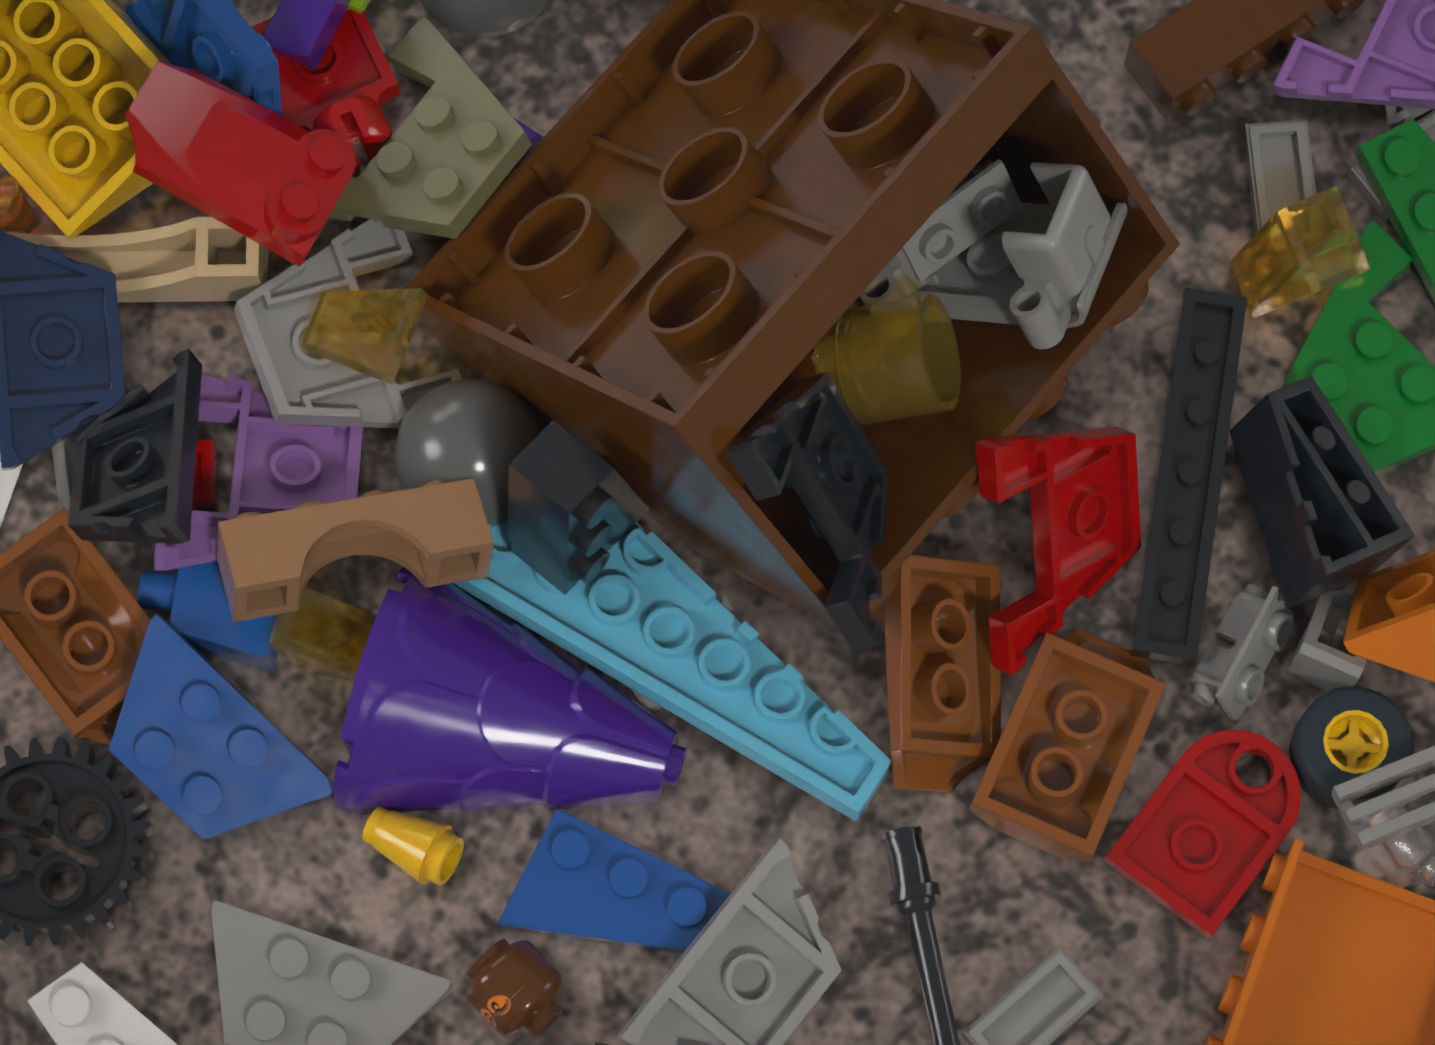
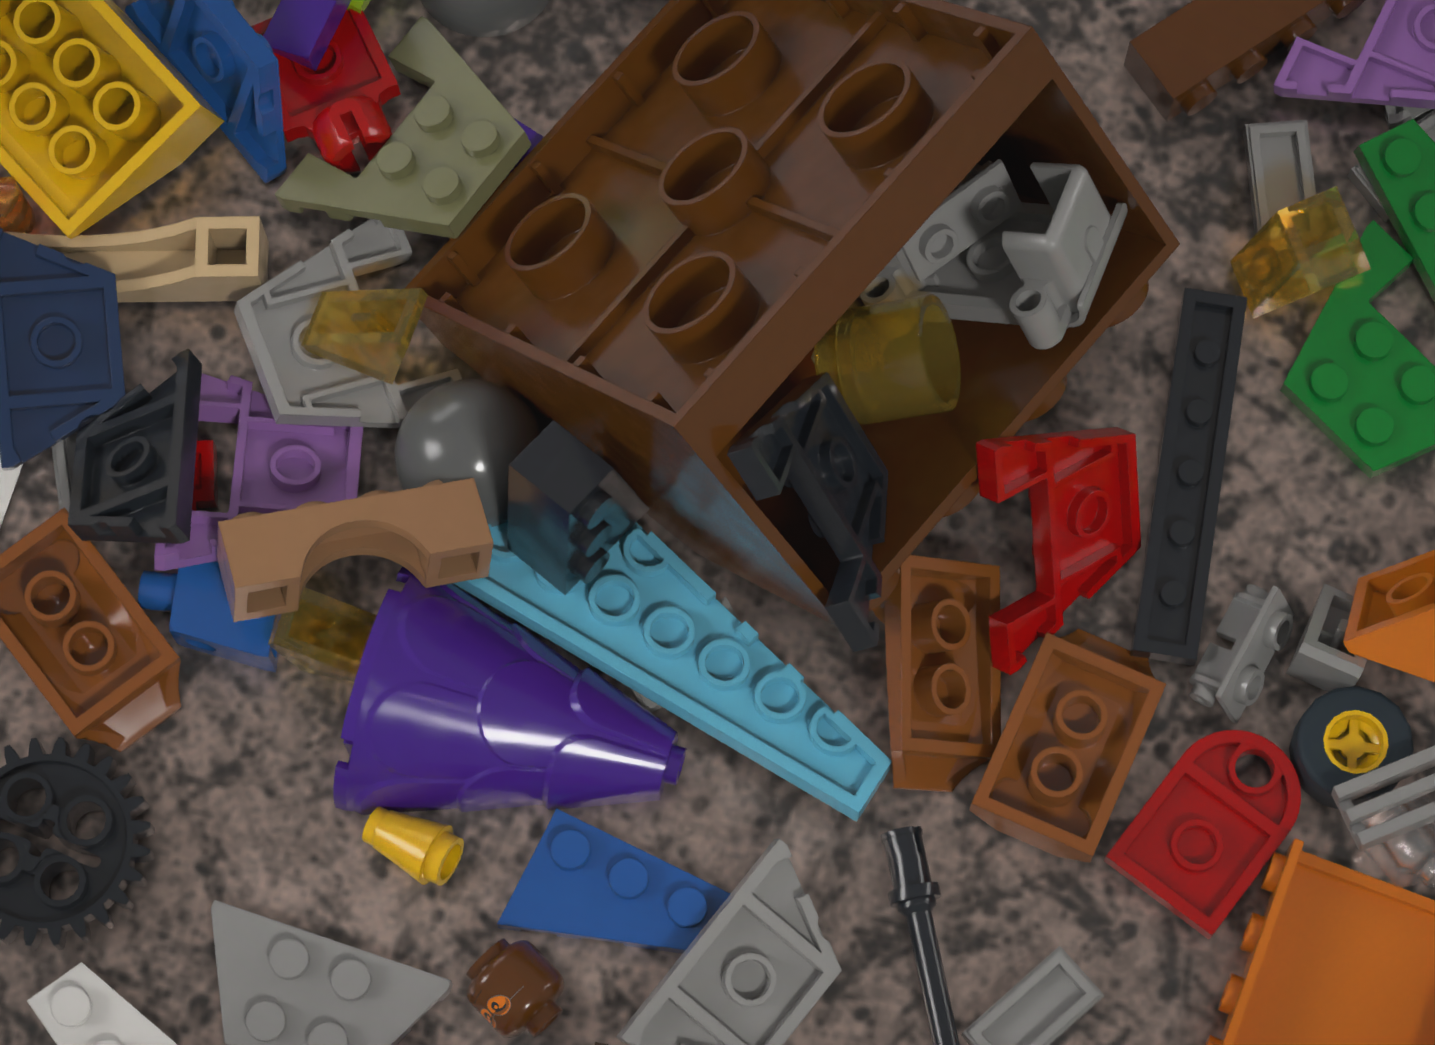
blue wing [109,612,334,840] -> none
red slope [125,60,360,267] -> none
black wedge [1229,376,1415,610] -> none

